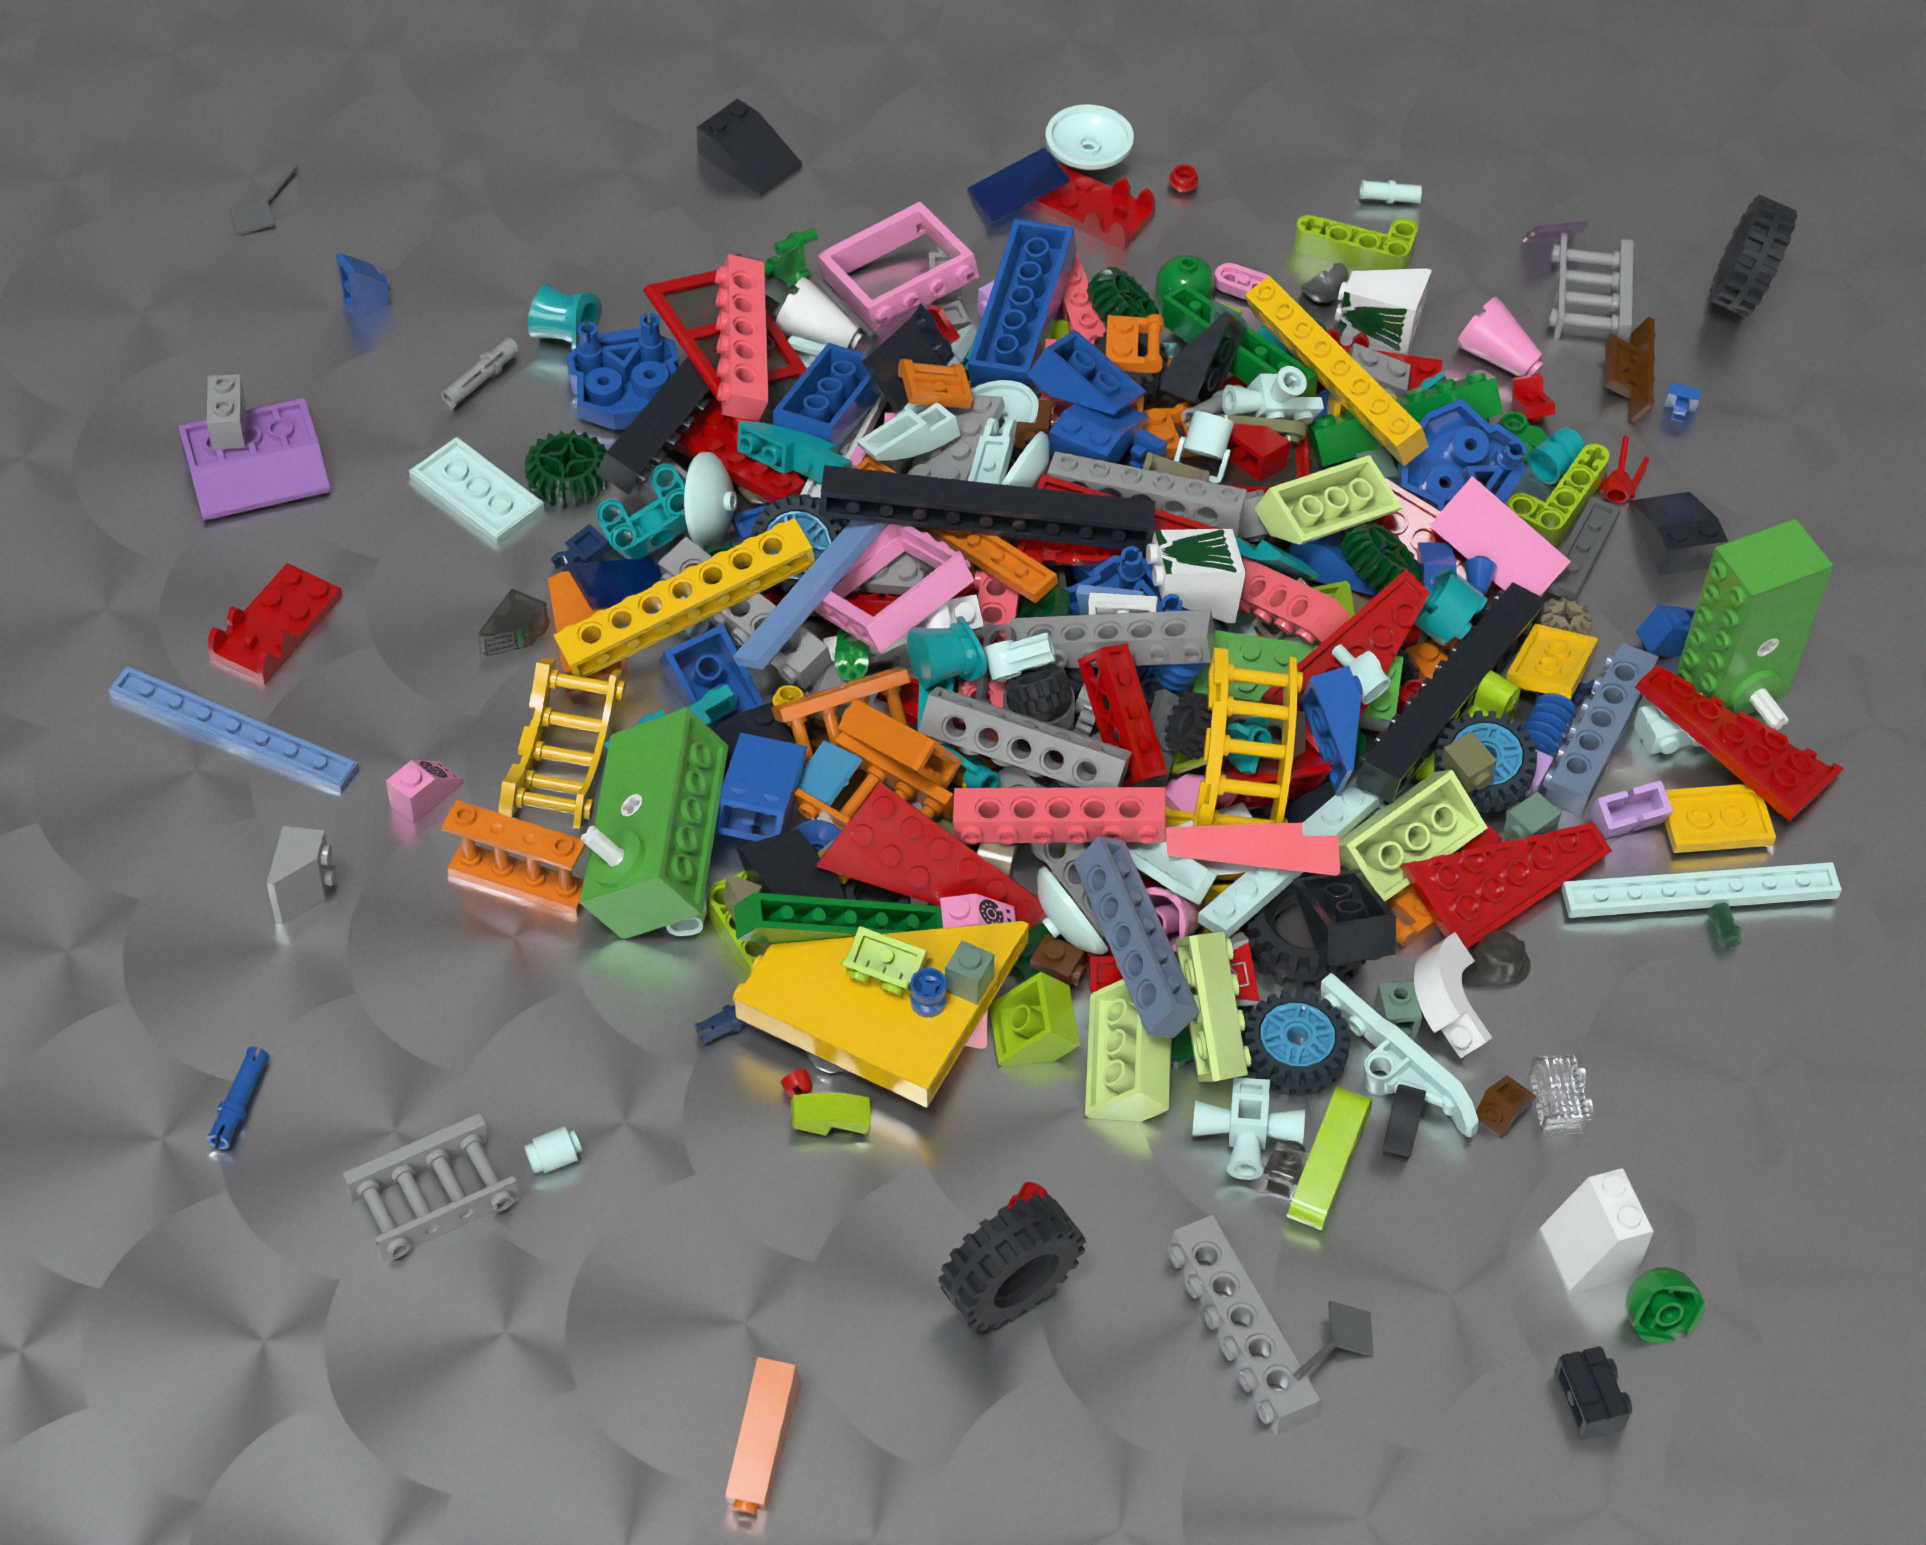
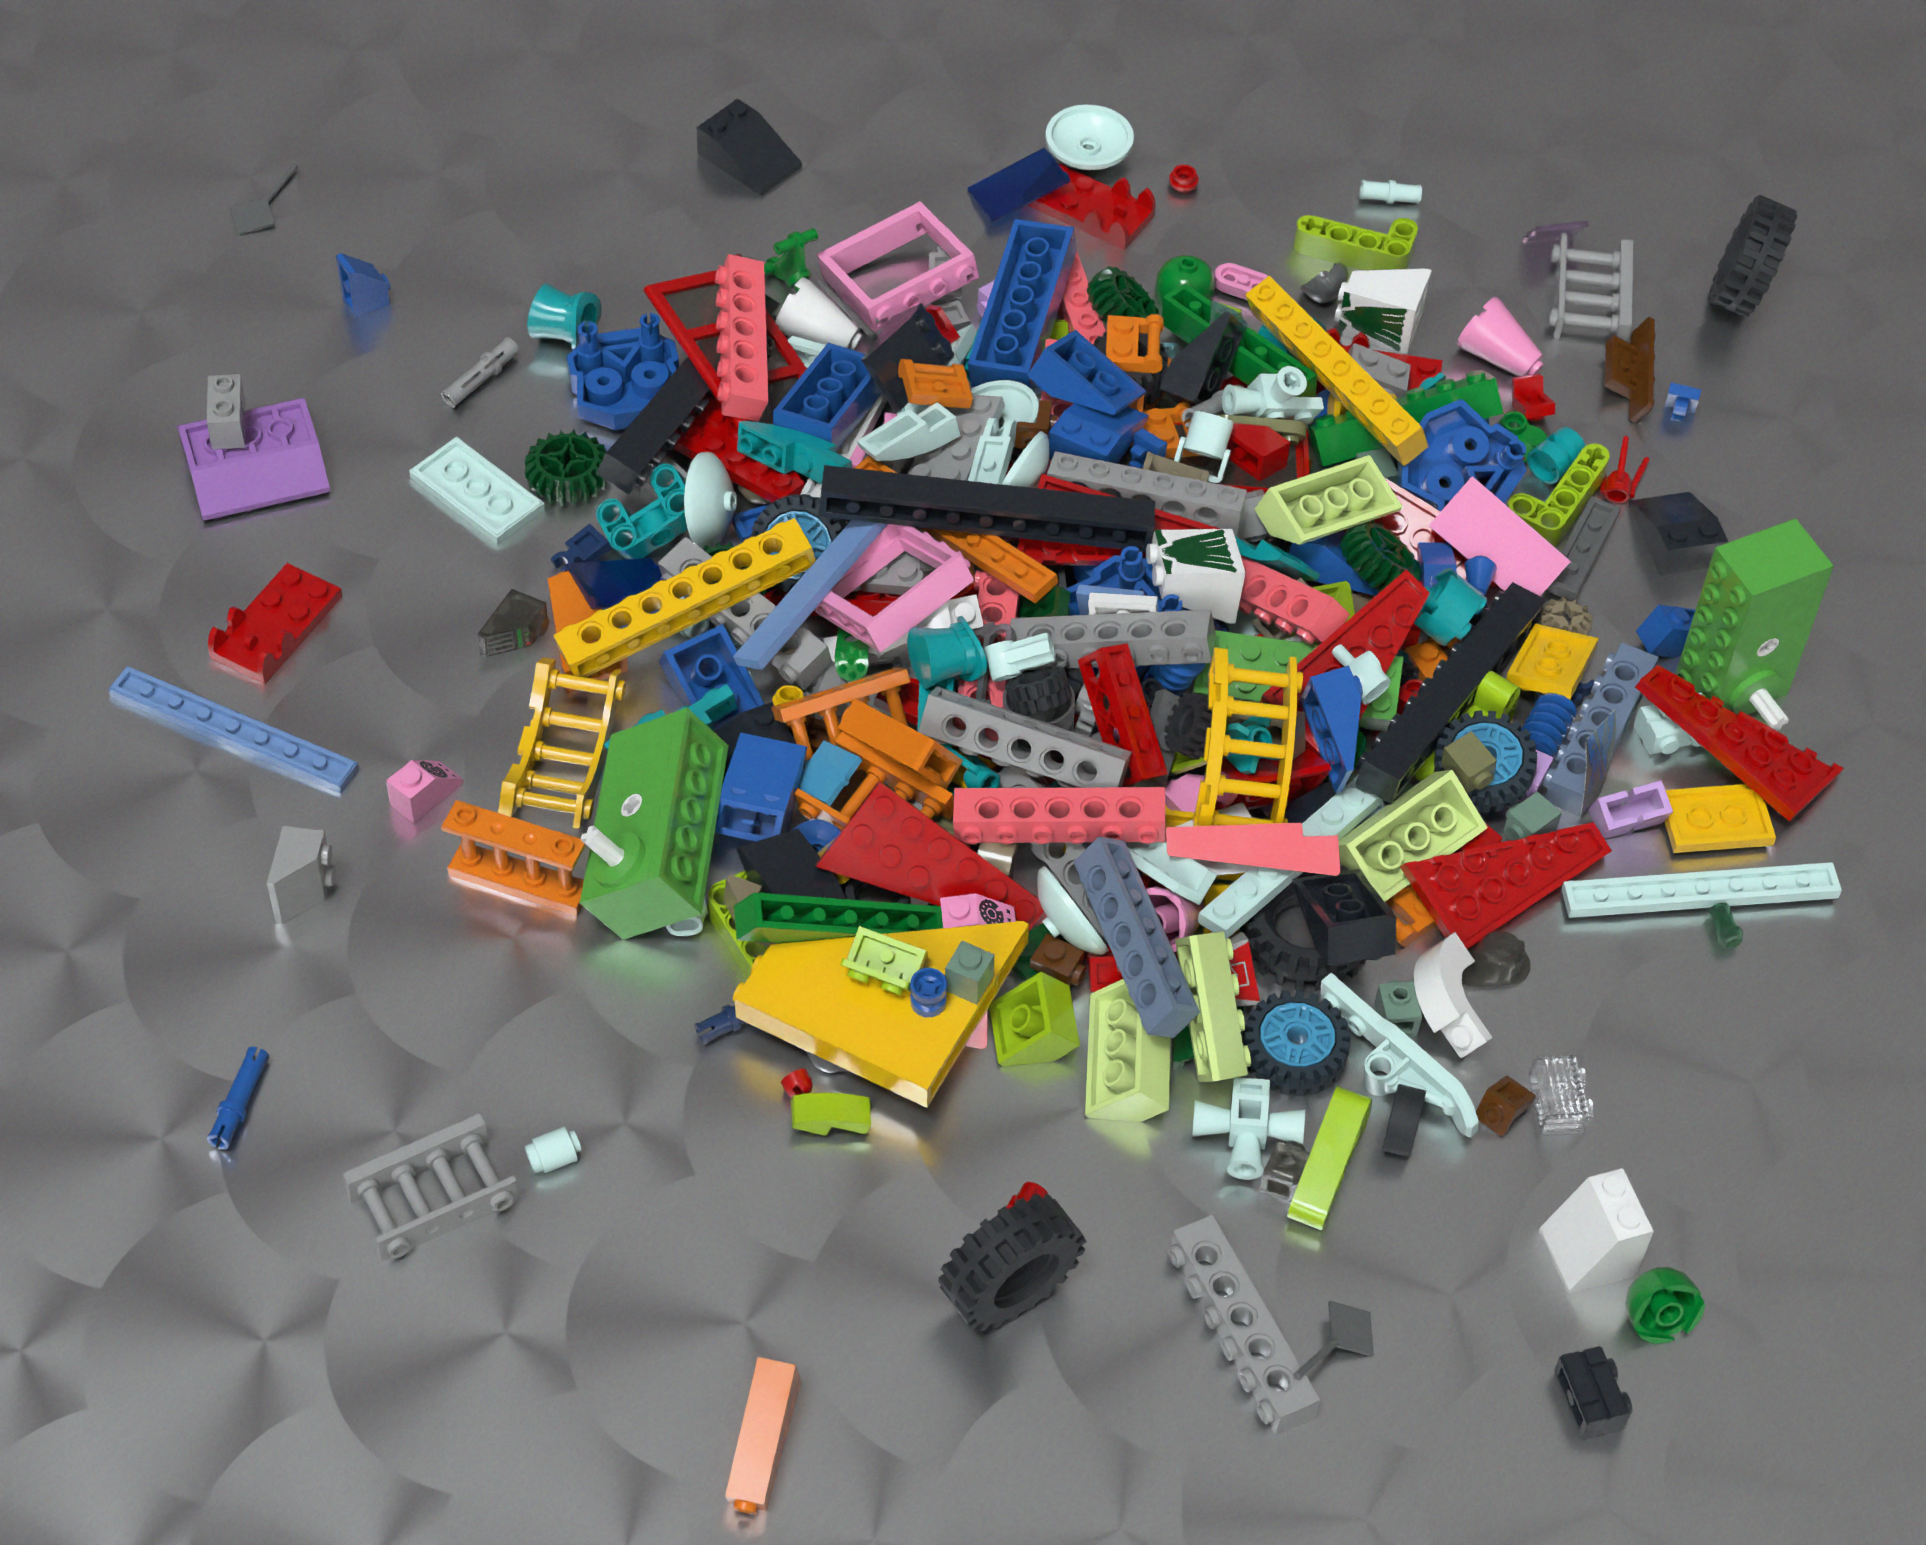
none -> sticker [1580,709,1616,816]

